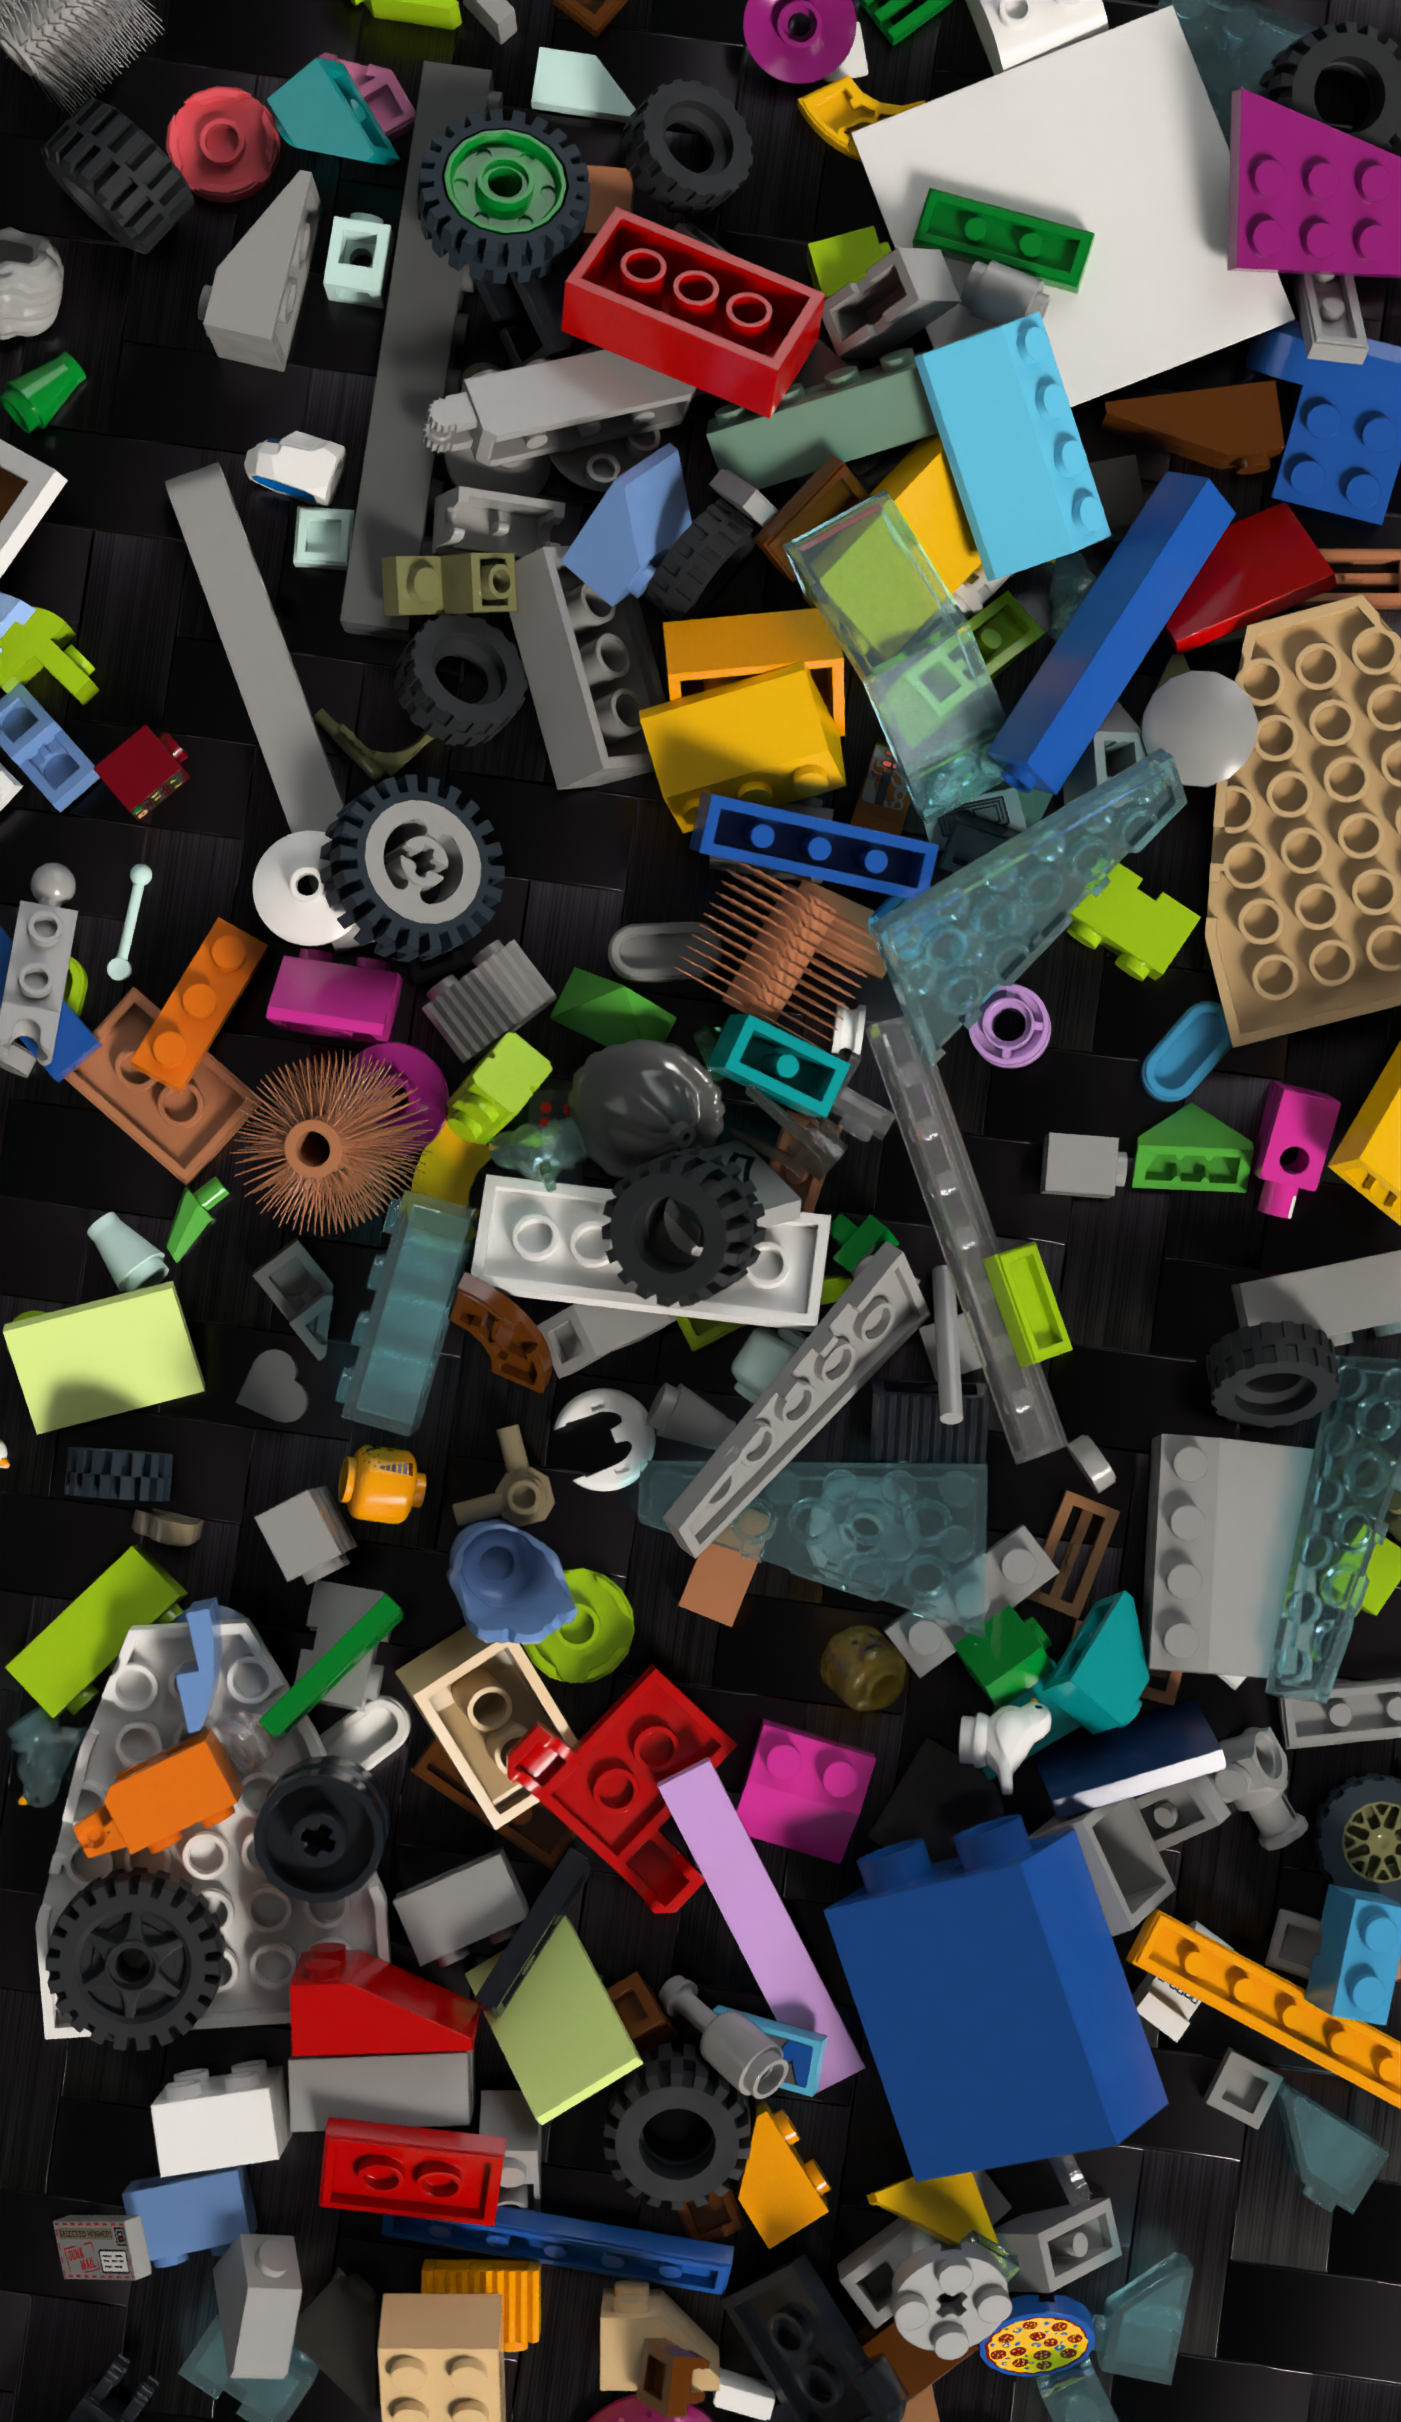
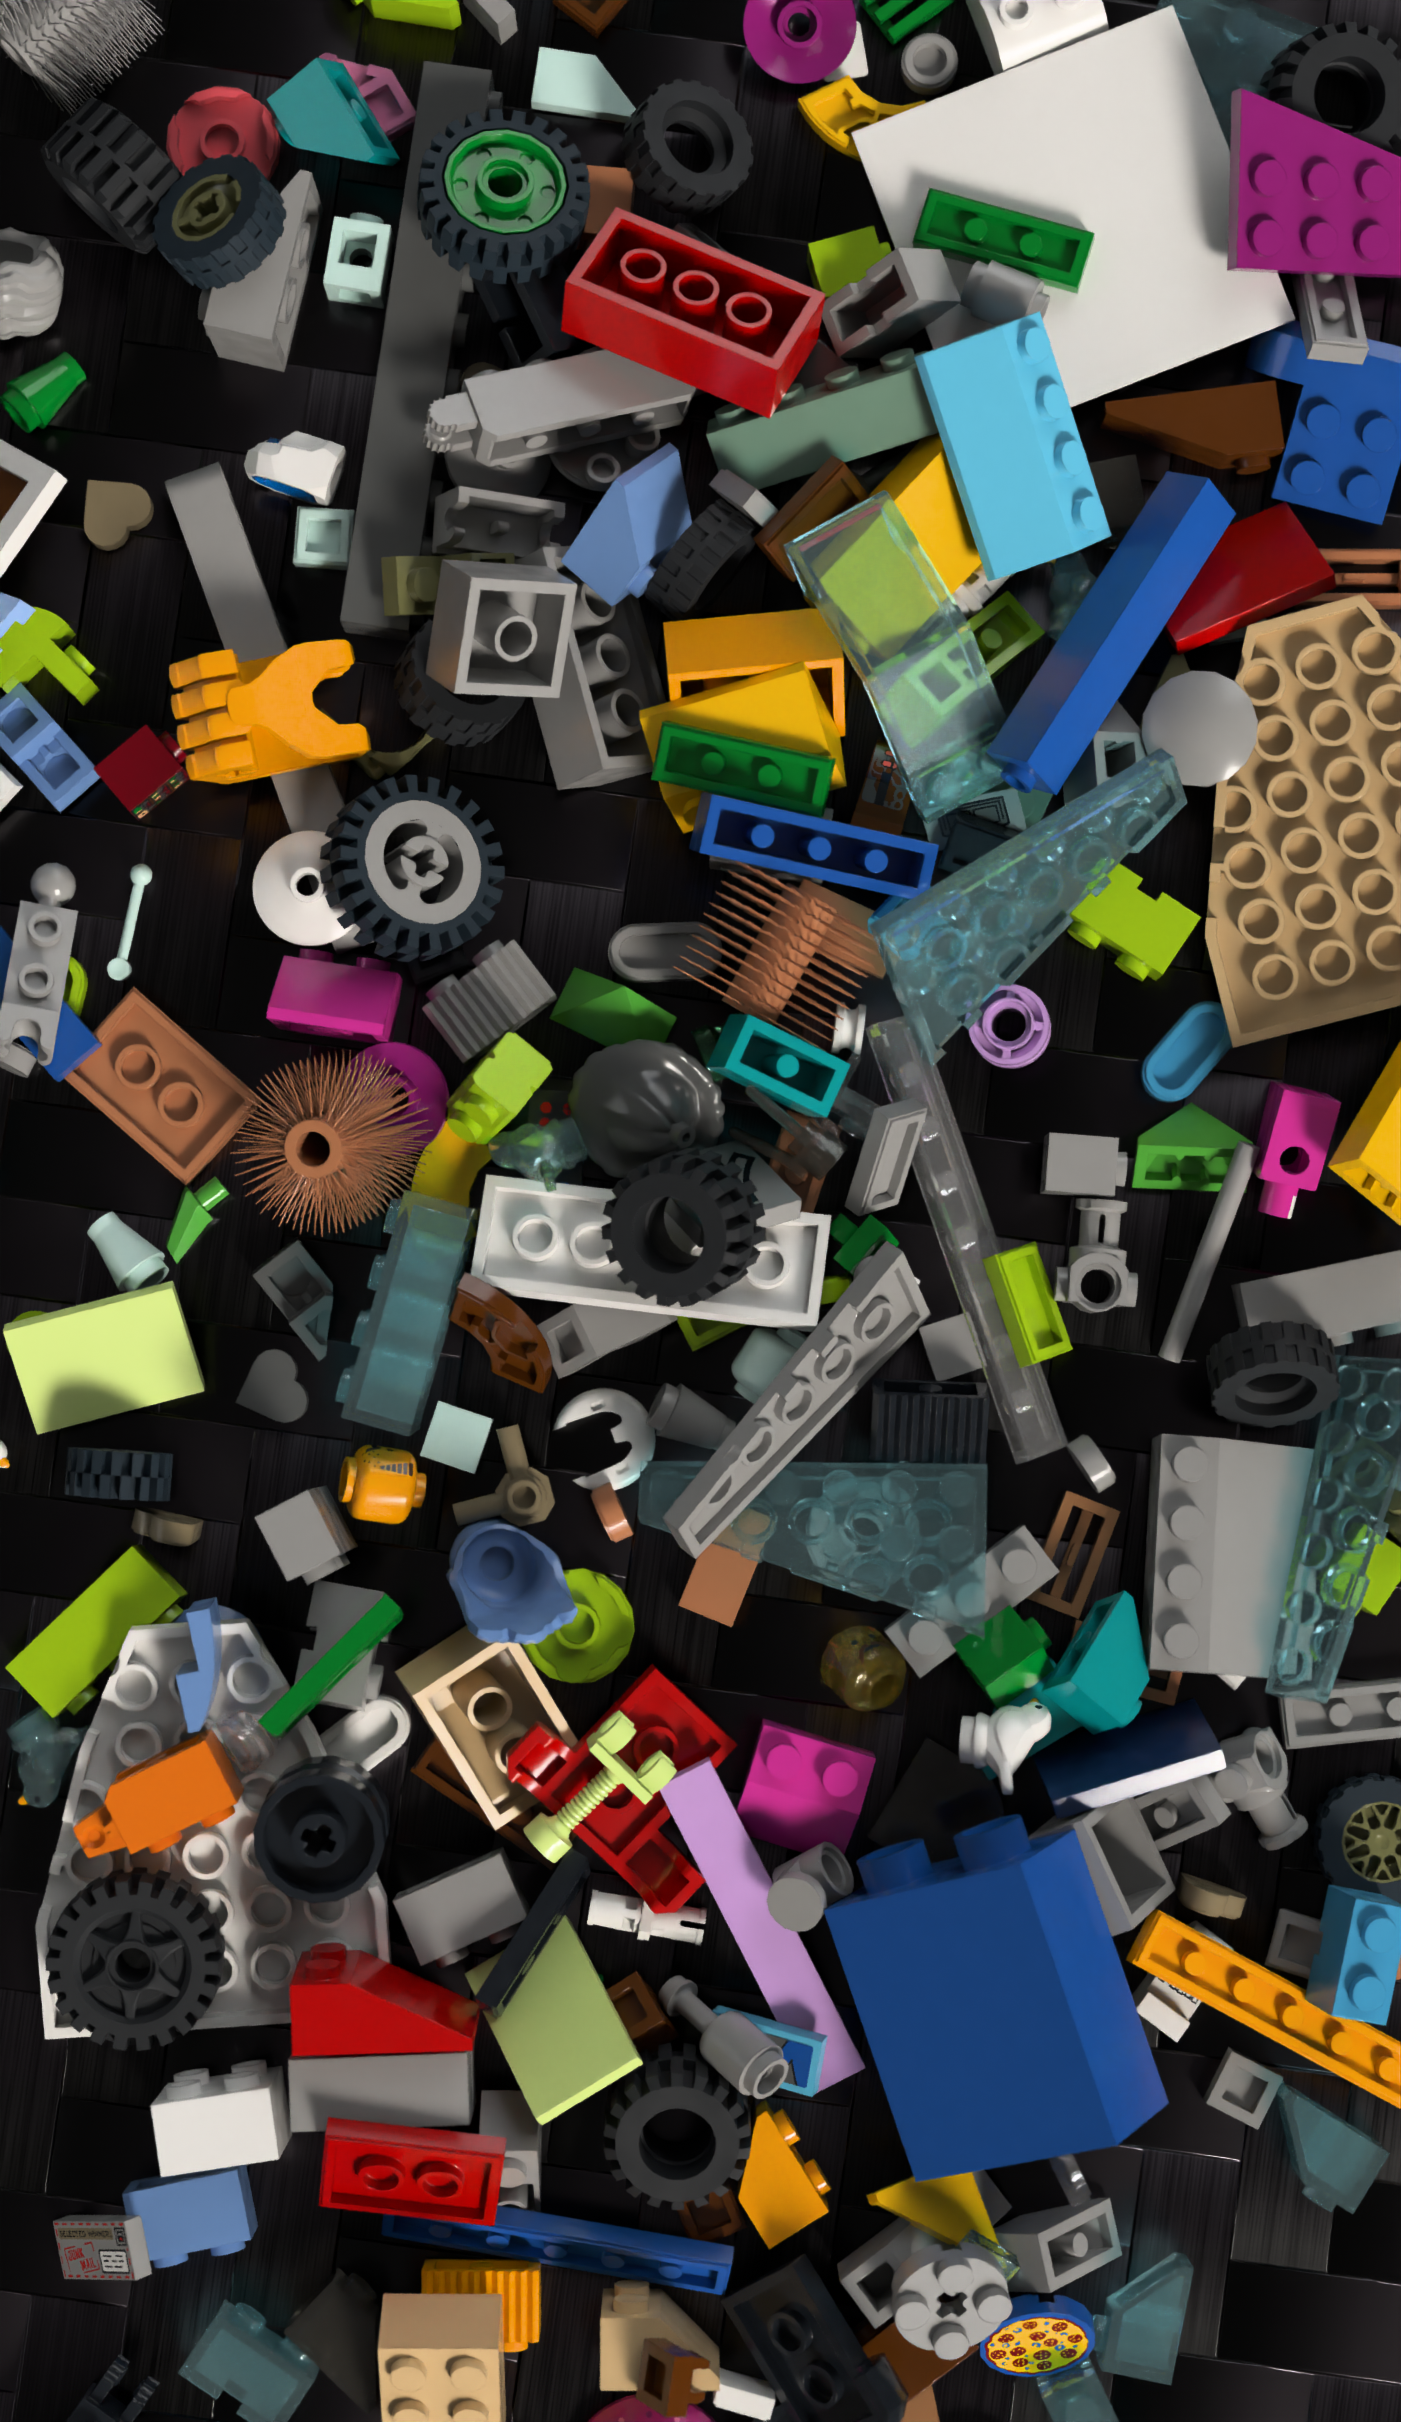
orange plate [131,917,268,1094] -> none
light grey slope [213,2234,302,2379] -> none
light grey bar [932,1265,963,1425] -> none
none -> dark tan tile [84,480,154,551]
none -> black wheel [152,154,286,290]
none -> light orange piece [169,640,371,784]
none -> light aqua tile [420,1401,494,1474]
none -> light grey brick [425,559,578,698]
none -> yellowish green bar [523,1710,677,1863]
none -> white pin [587,1890,707,1946]
none -> nougat tile [590,1482,634,1543]
none -> green tile [651,720,836,818]
none -> light grey piece [767,1841,854,1932]
none -> light grey tile [845,1098,928,1216]
none -> light grey tile [901,33,958,96]
none -> light grey connector [1053,1198,1138,1313]
none -> light grey bar [1158,1140,1261,1363]
none -> dark tan tile [1174,1872,1247,1919]

